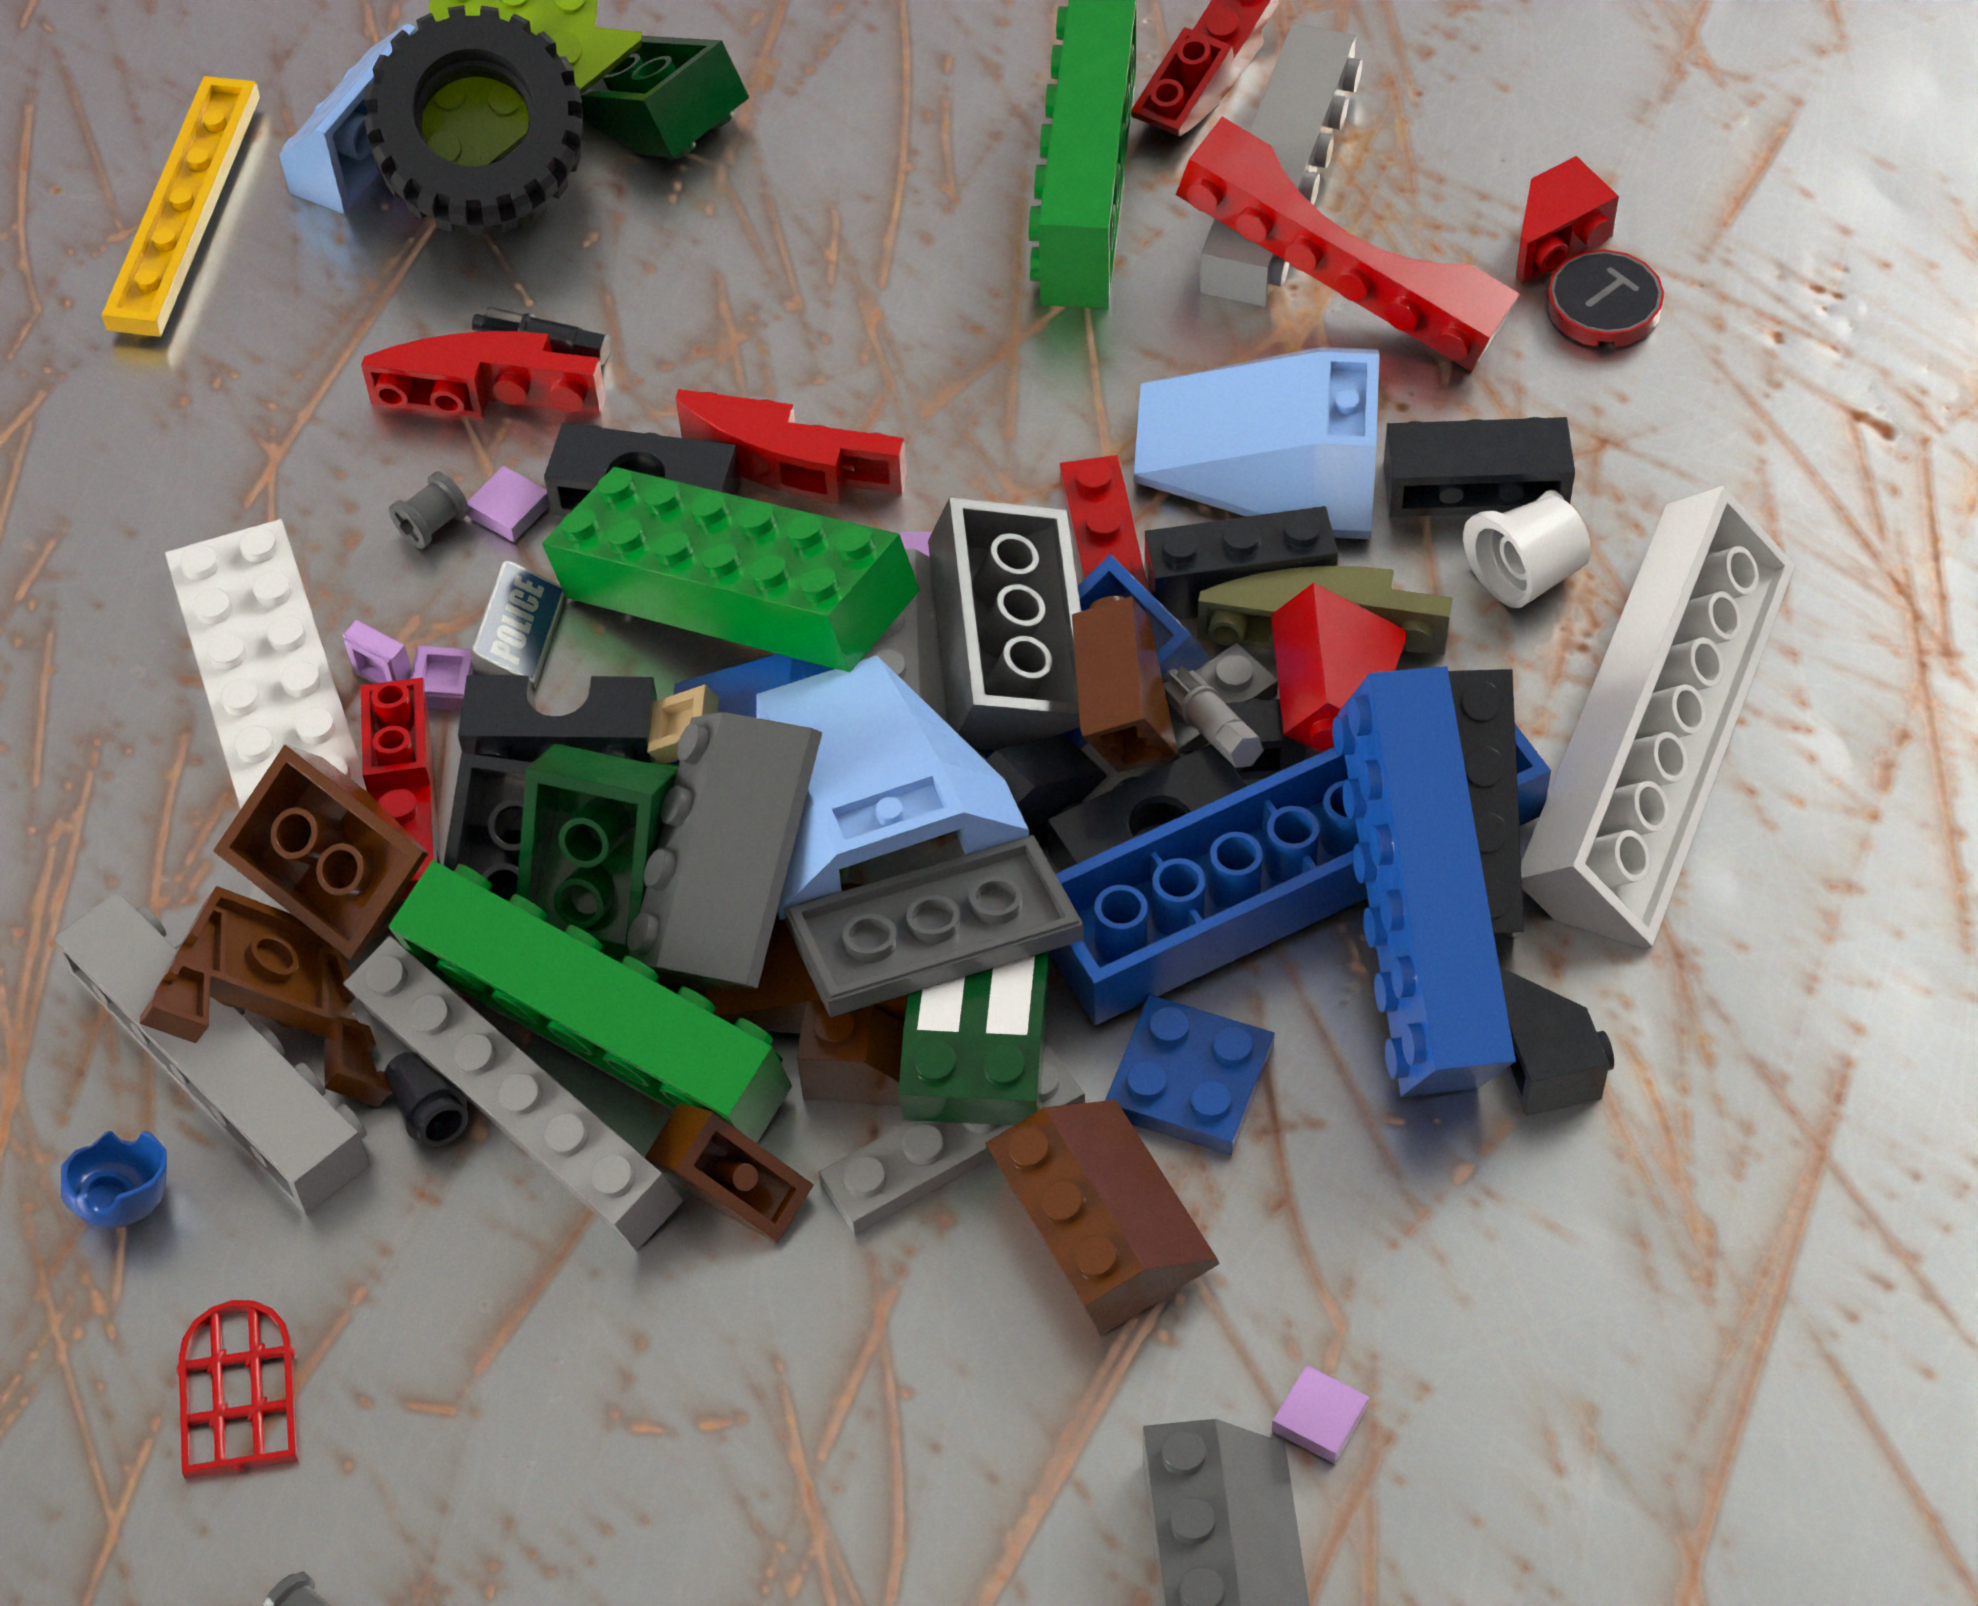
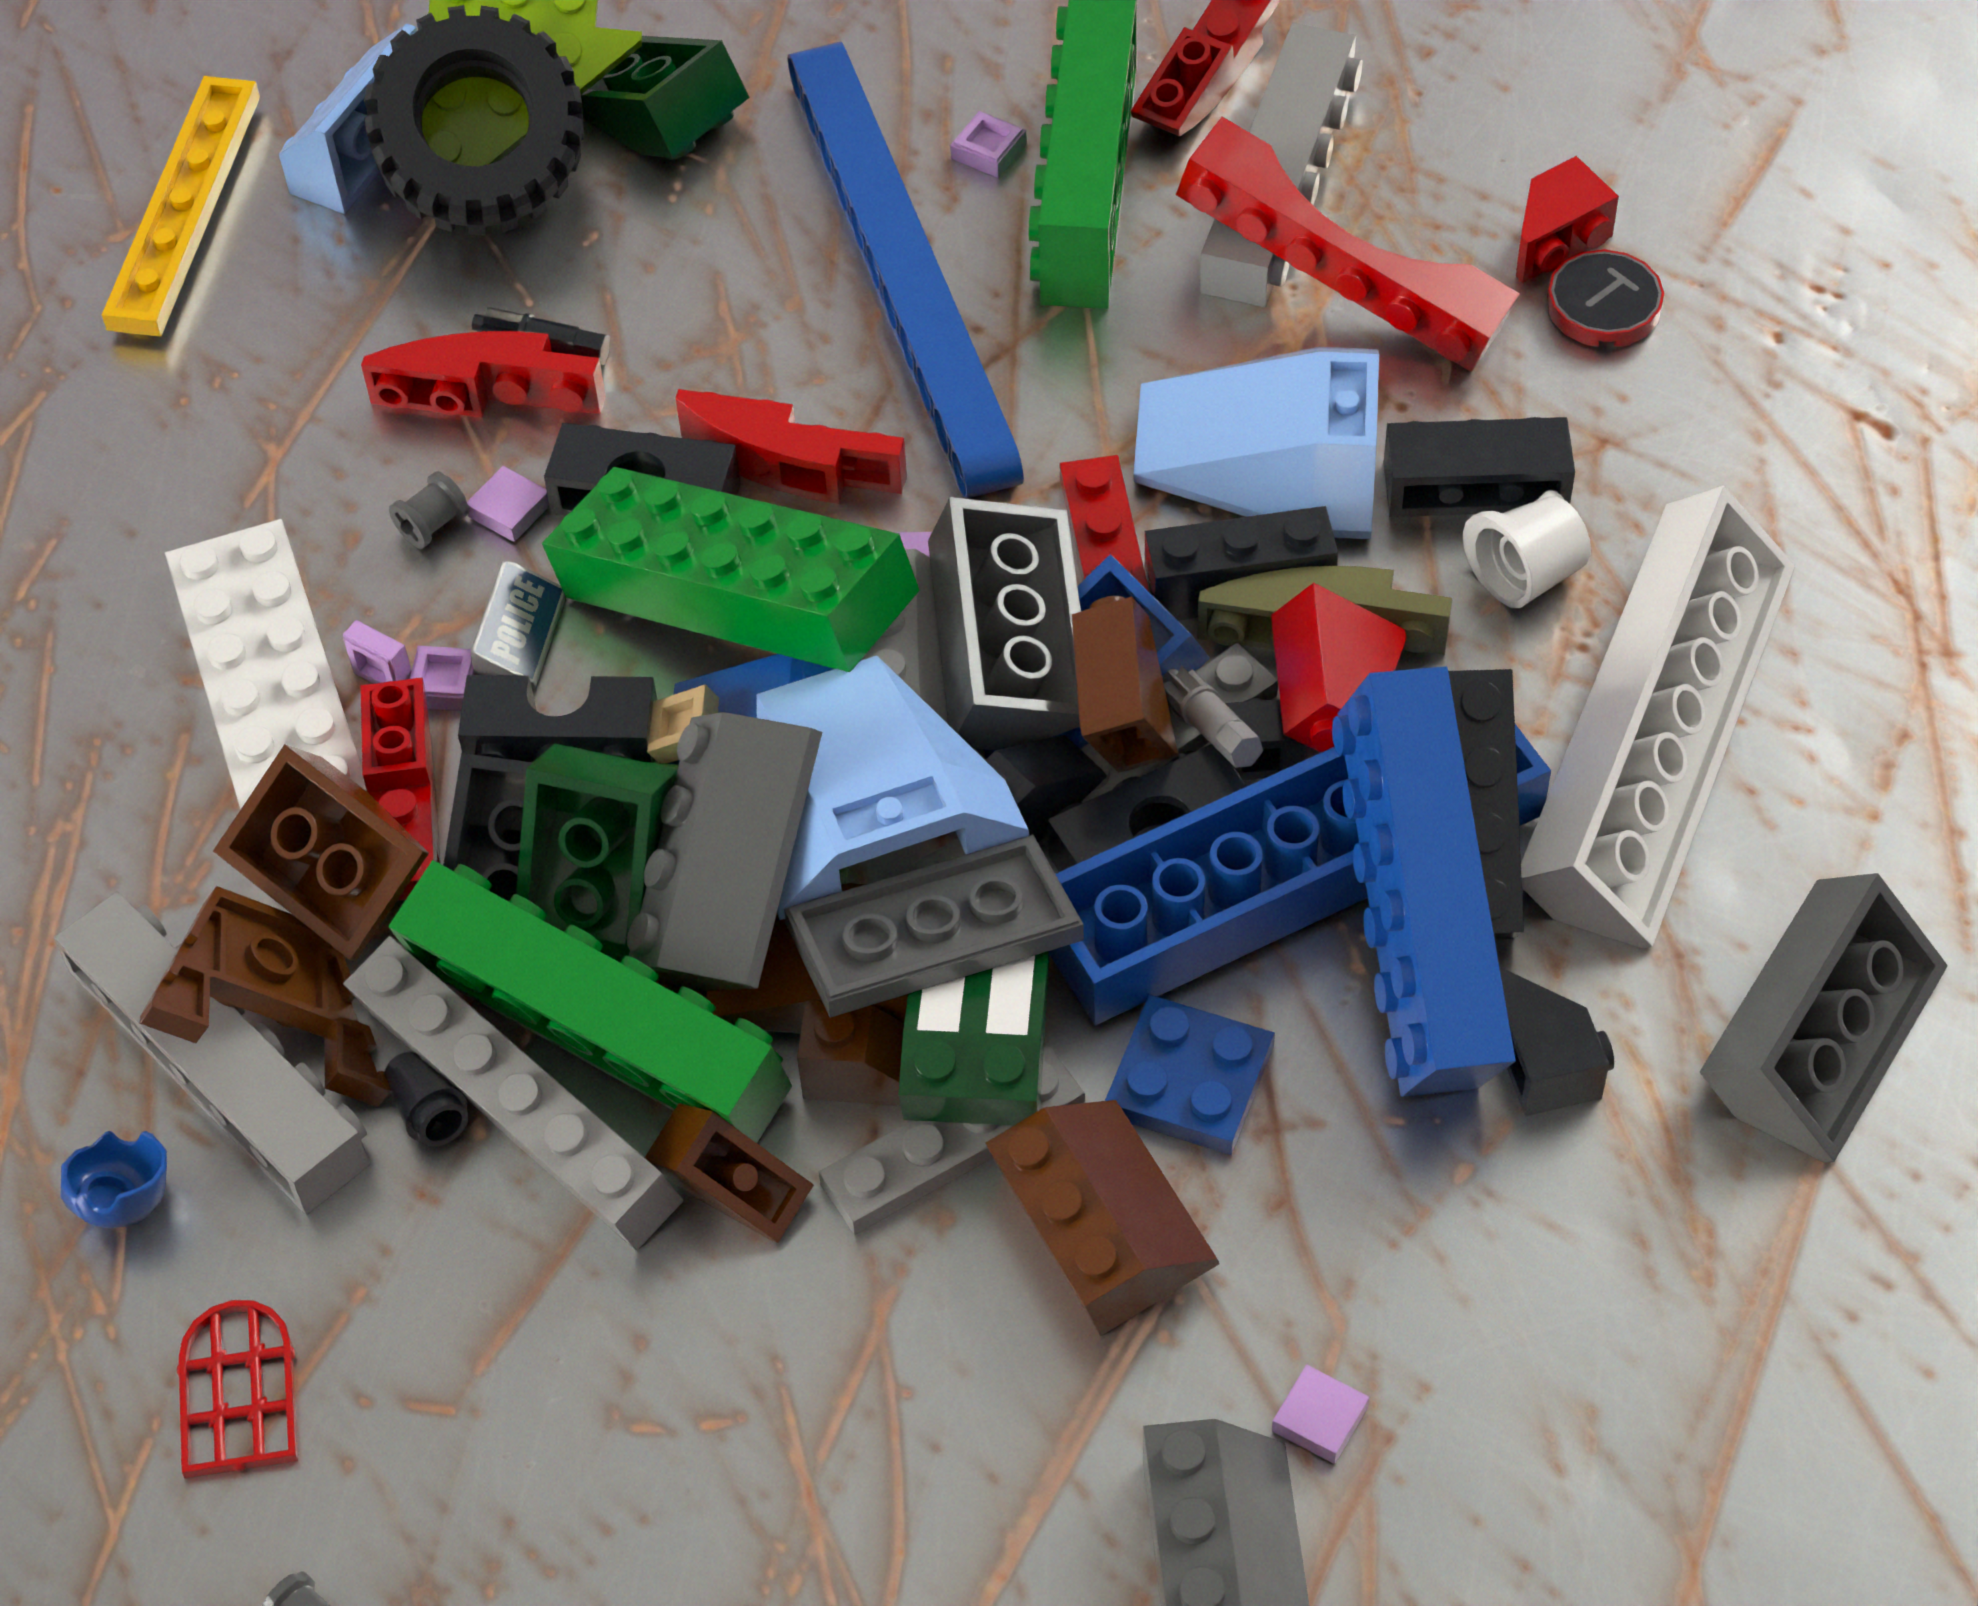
none -> blue beam [787,41,1024,499]
none -> lavender tile [950,111,1027,178]
none -> dark grey slope [1700,873,1948,1162]

